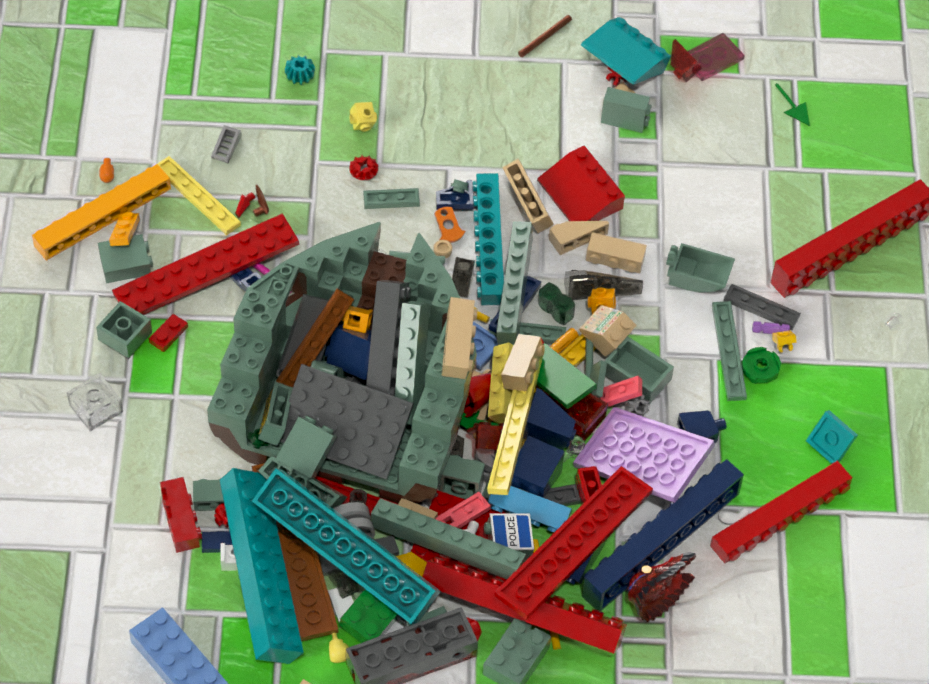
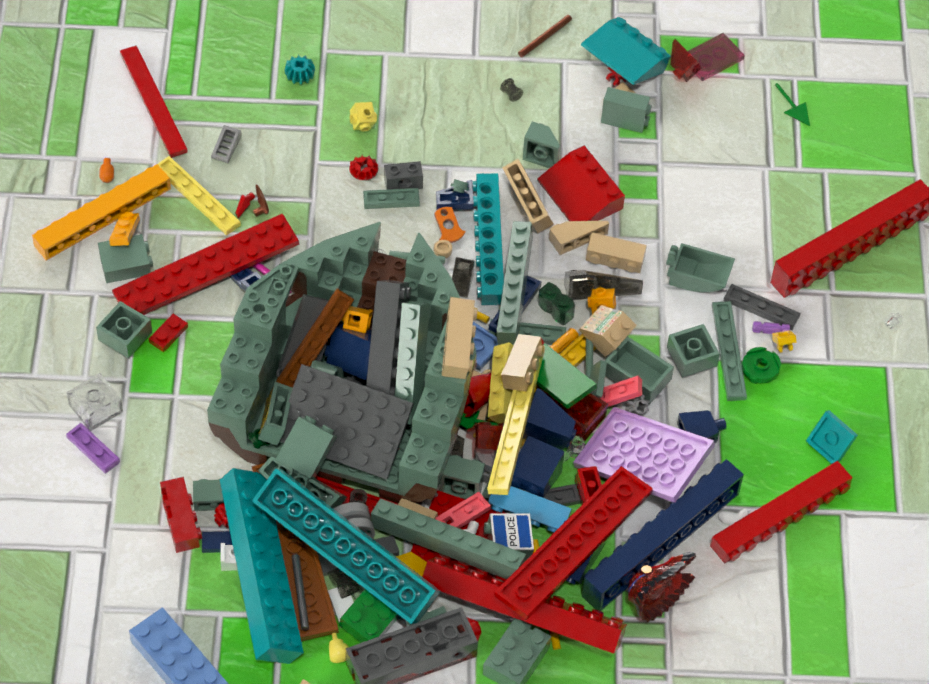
none -> medium lavender tile [66,423,120,474]
none -> red tile [120,45,188,158]
none -> flat silver bar [292,554,309,631]
none -> dark grey brick [384,161,423,190]
none -> clear smoke bush [500,78,523,102]
none -> sand green slope [522,121,560,168]
none -> sand green brick [667,324,720,378]

